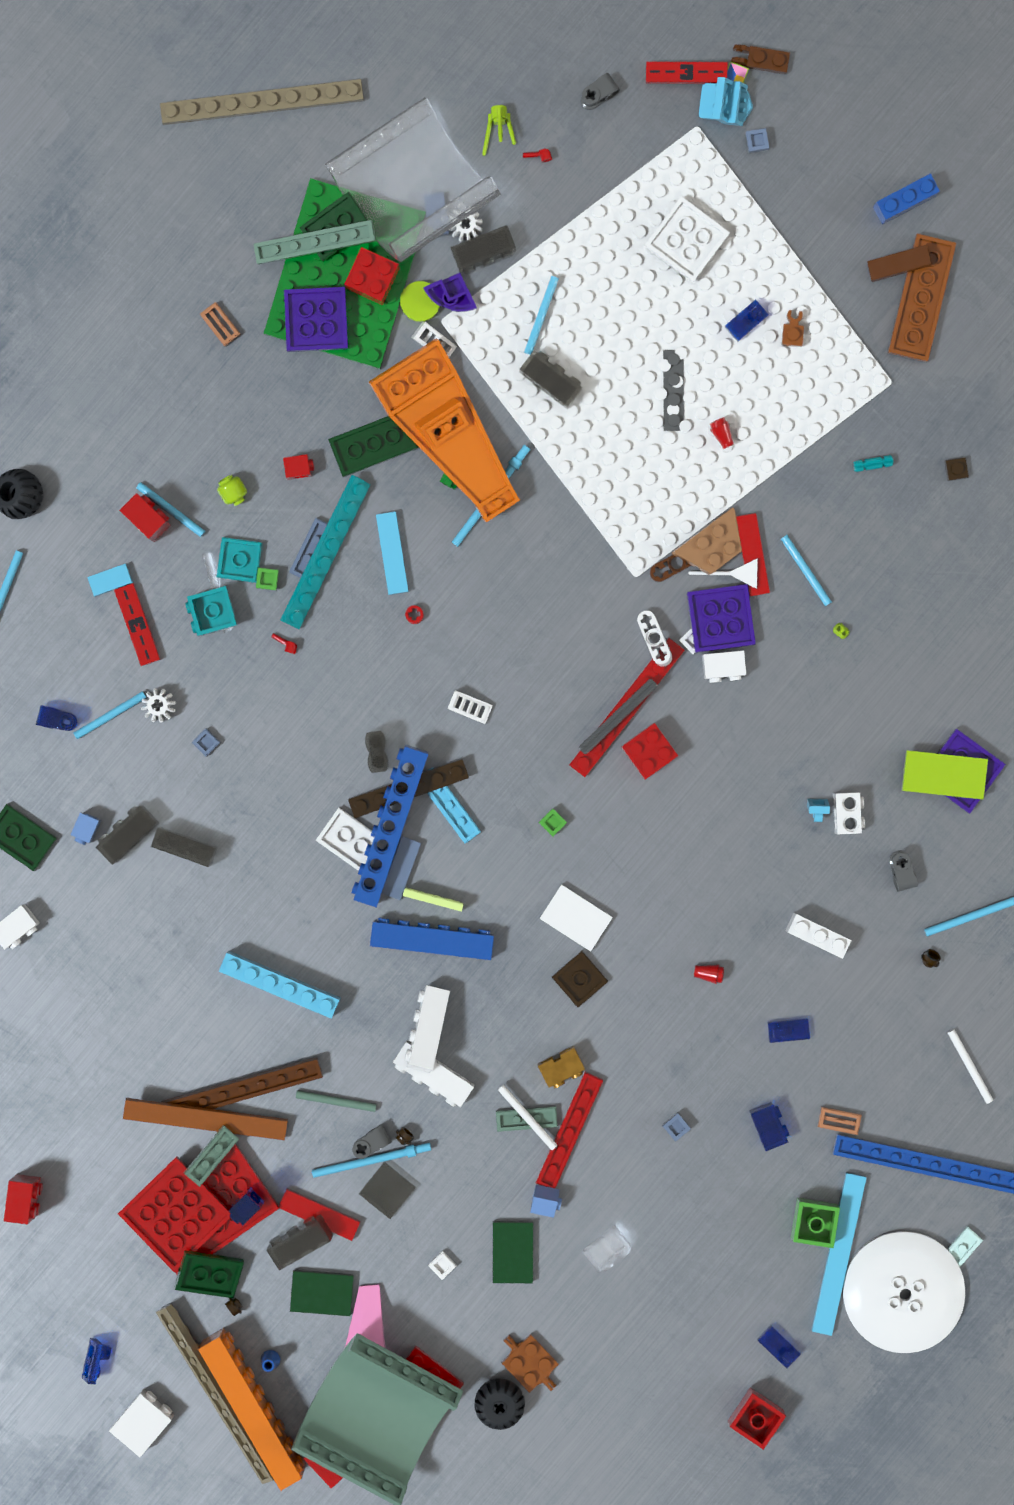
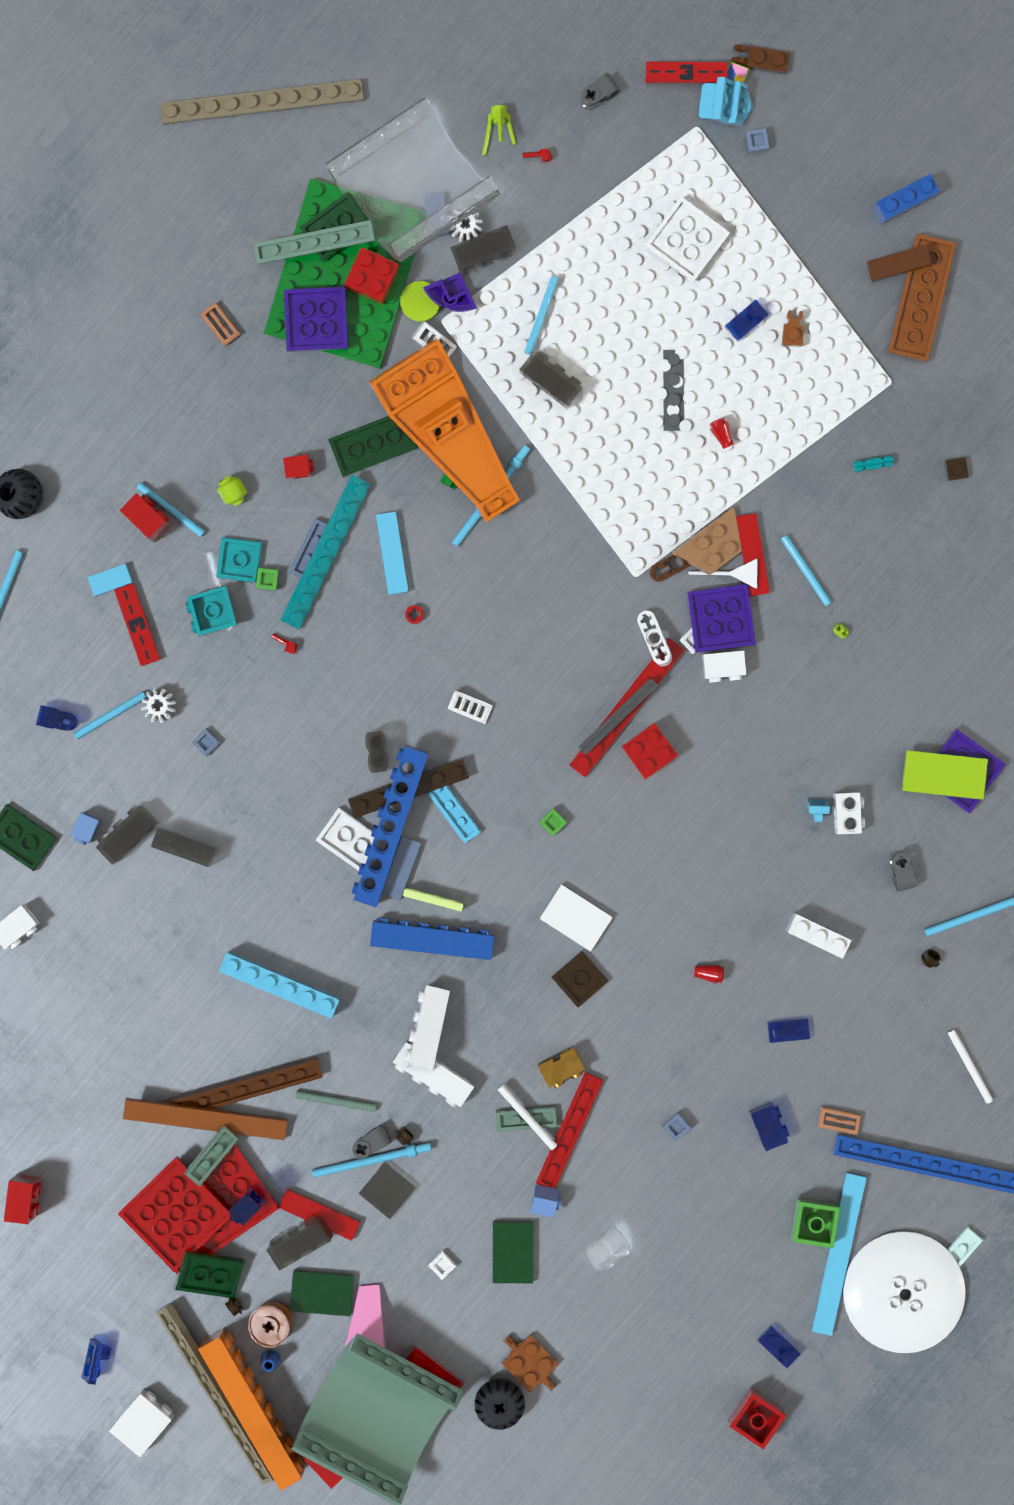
none -> wheel [248,1301,294,1348]

